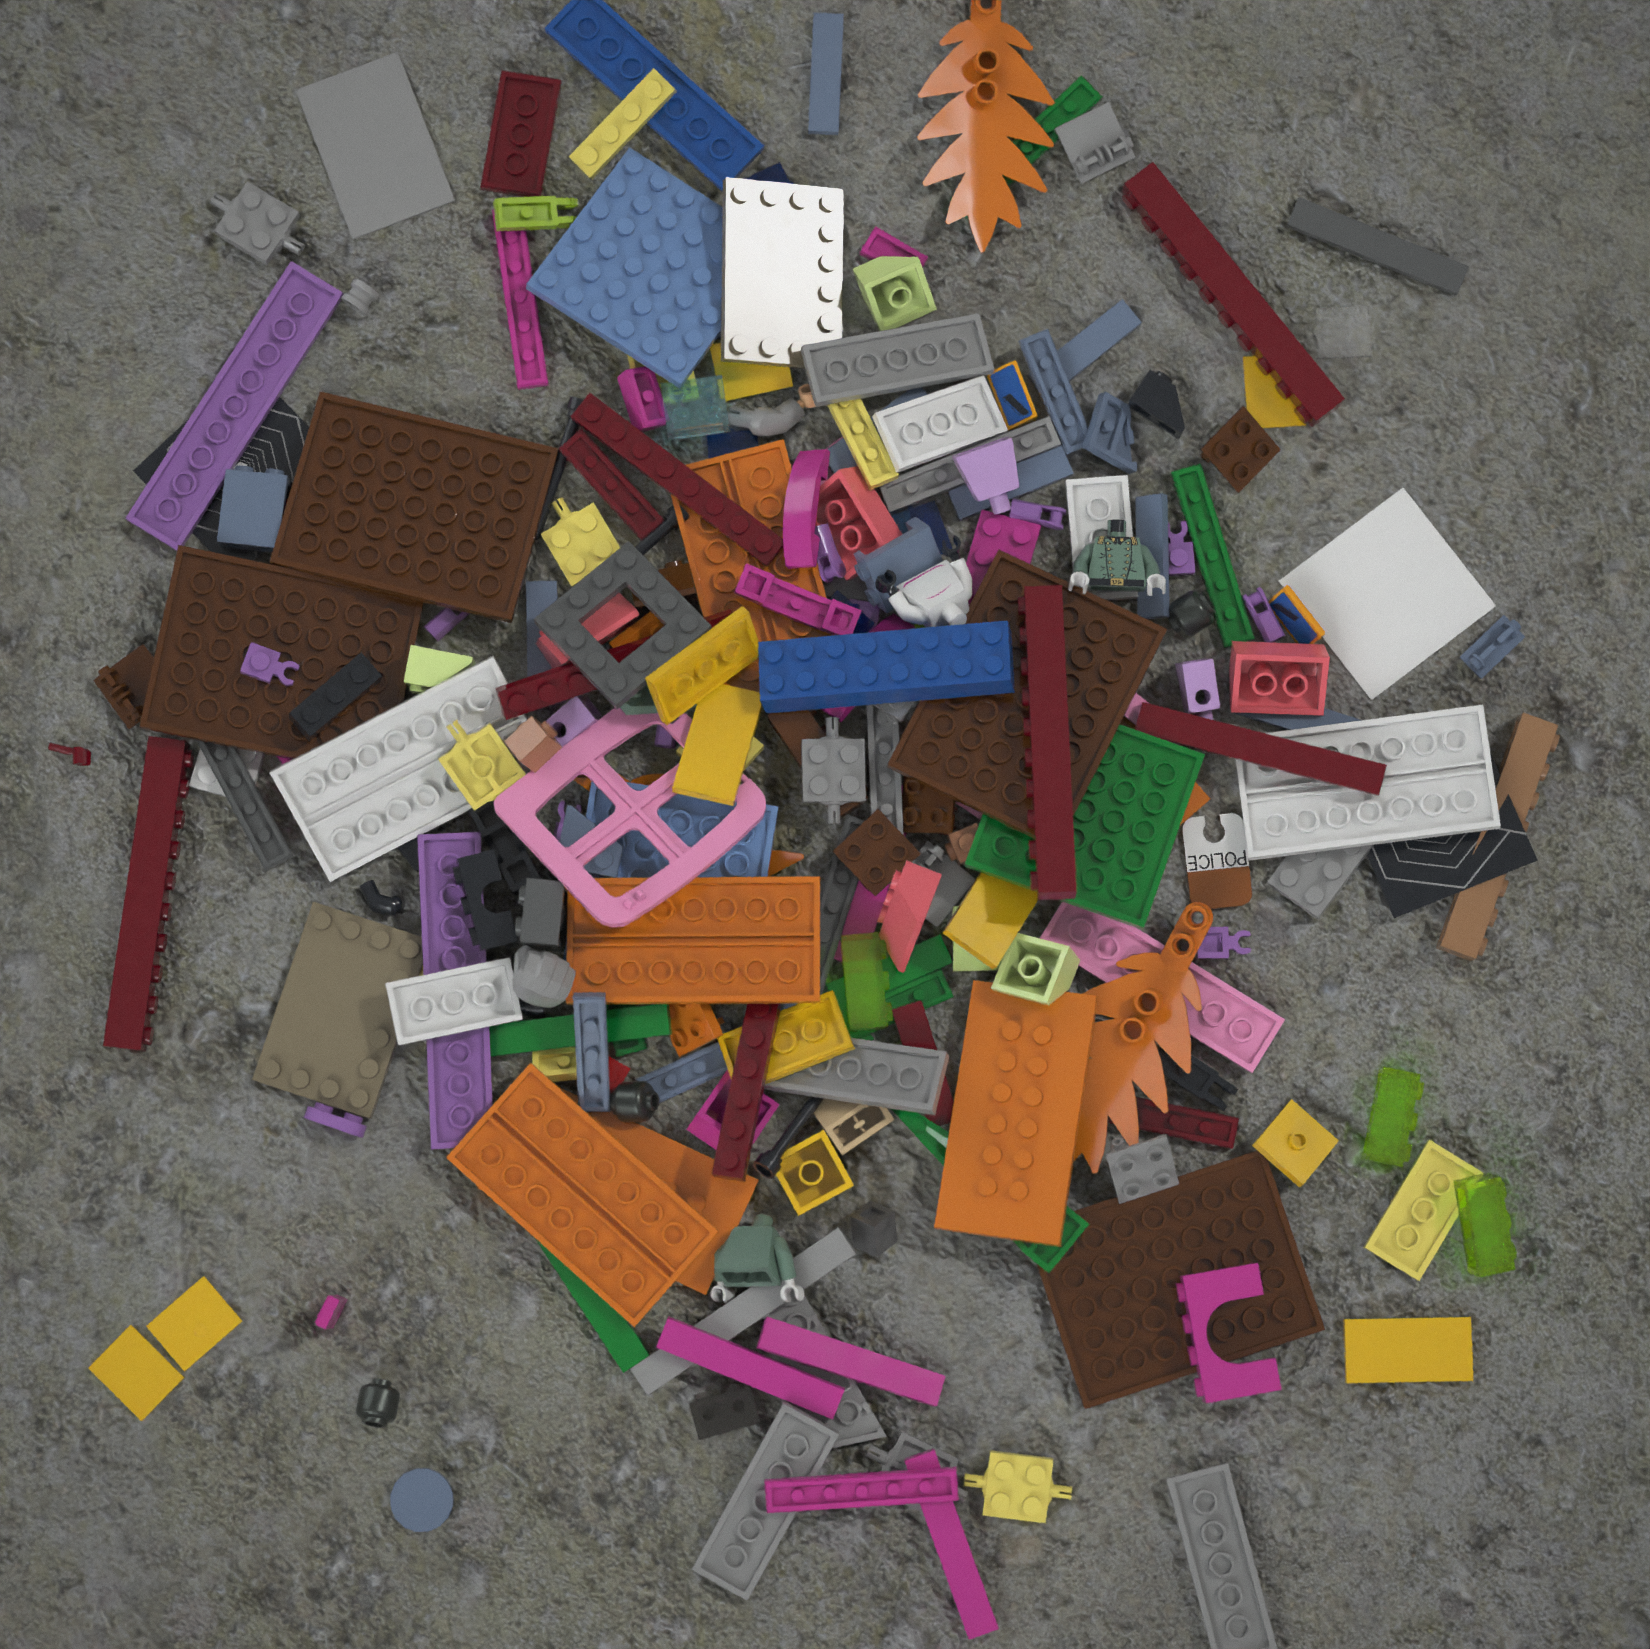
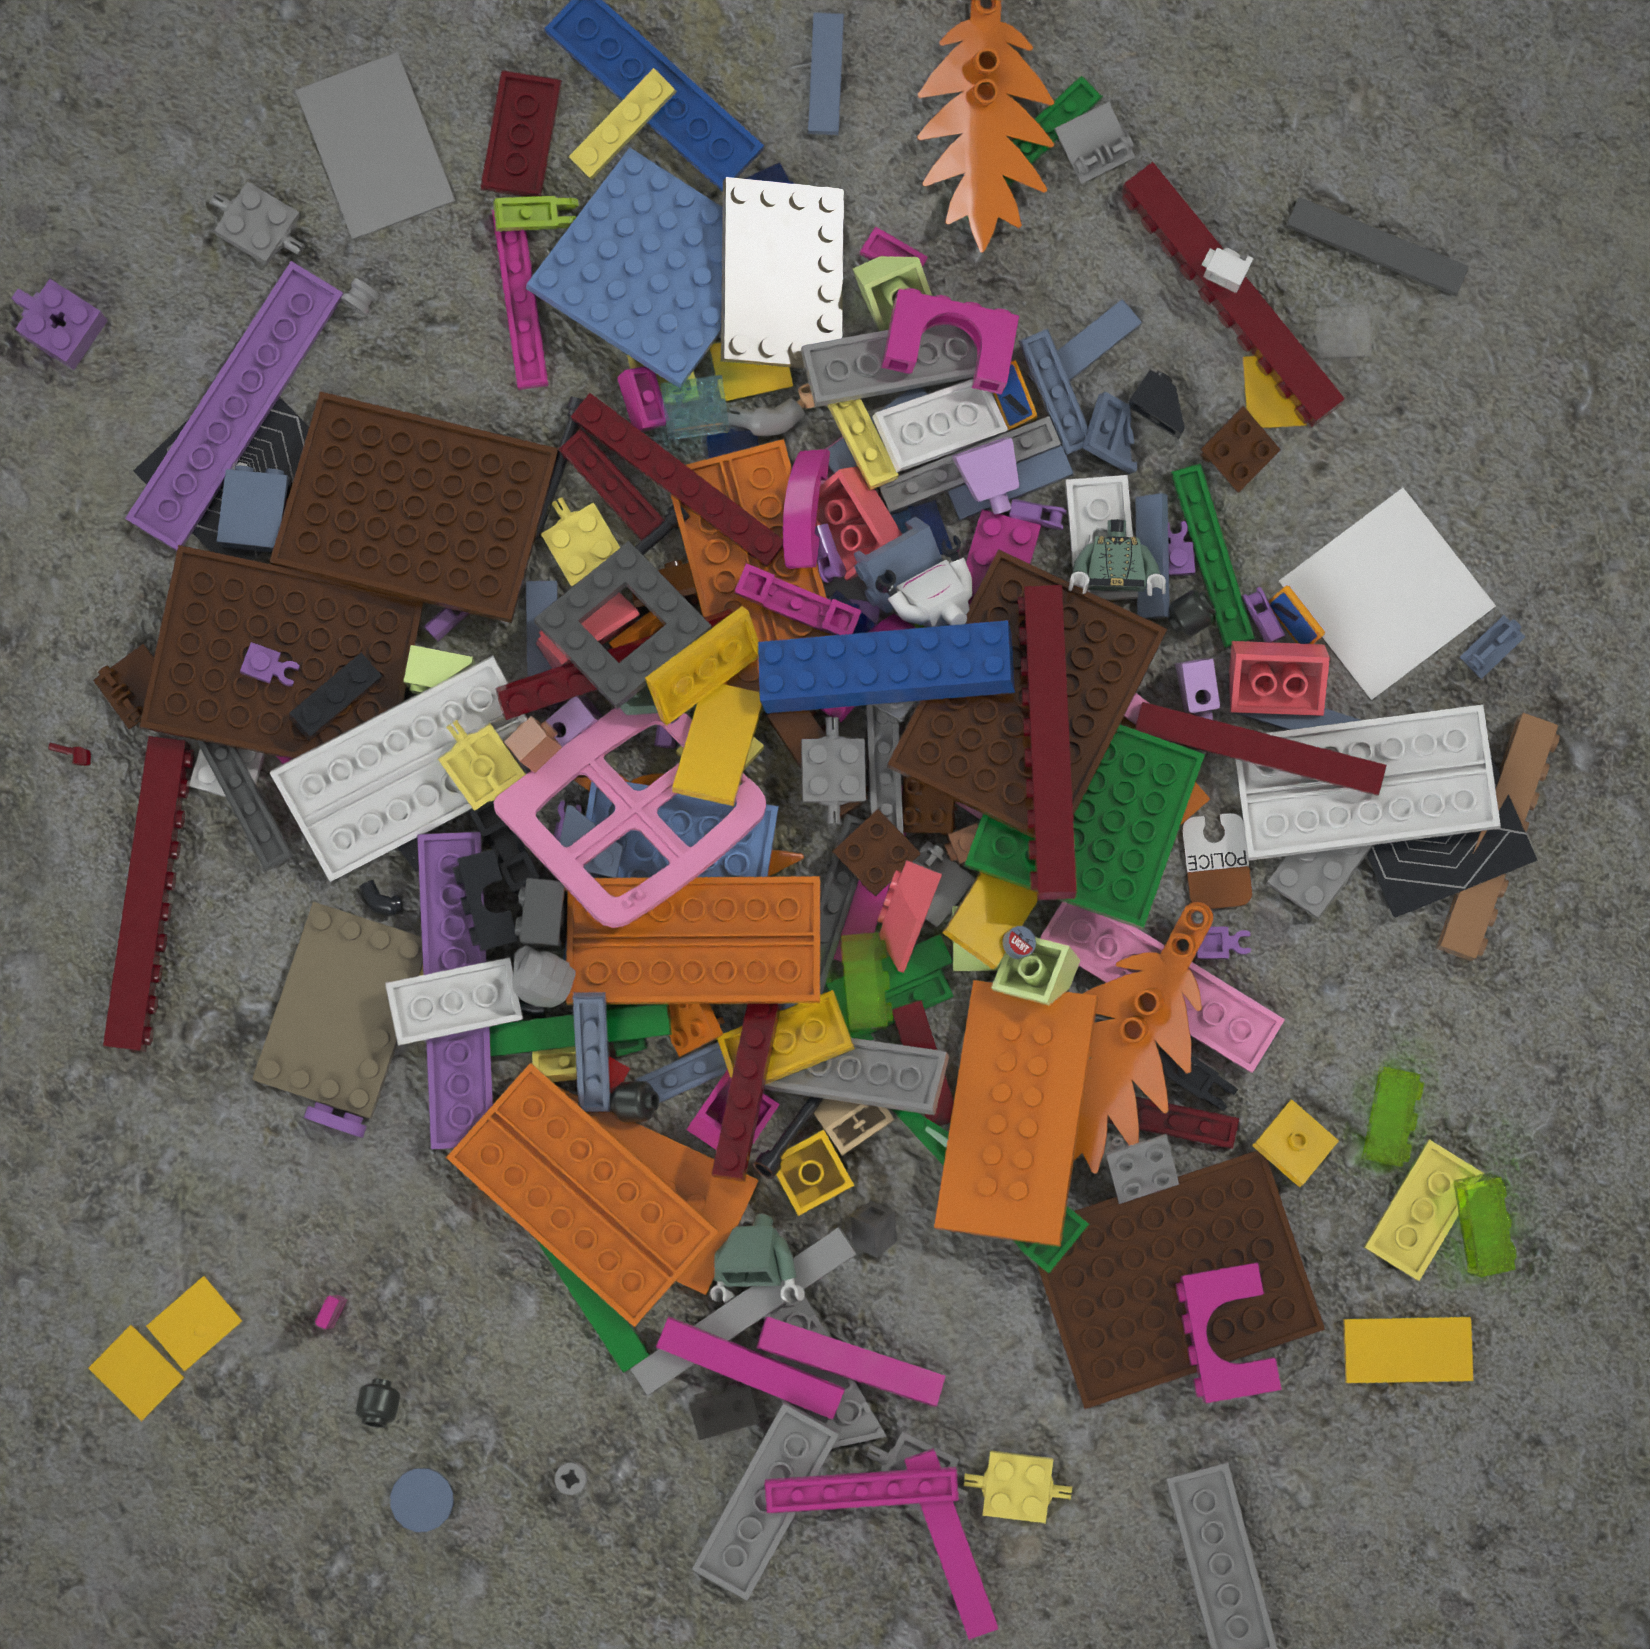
none -> medium lavender hinge [11,279,108,371]
none -> light grey wheel [555,1462,588,1495]
none -> dark pink arch [881,288,1019,395]
none -> tile [1003,926,1036,959]
none -> white brick [1202,247,1253,293]

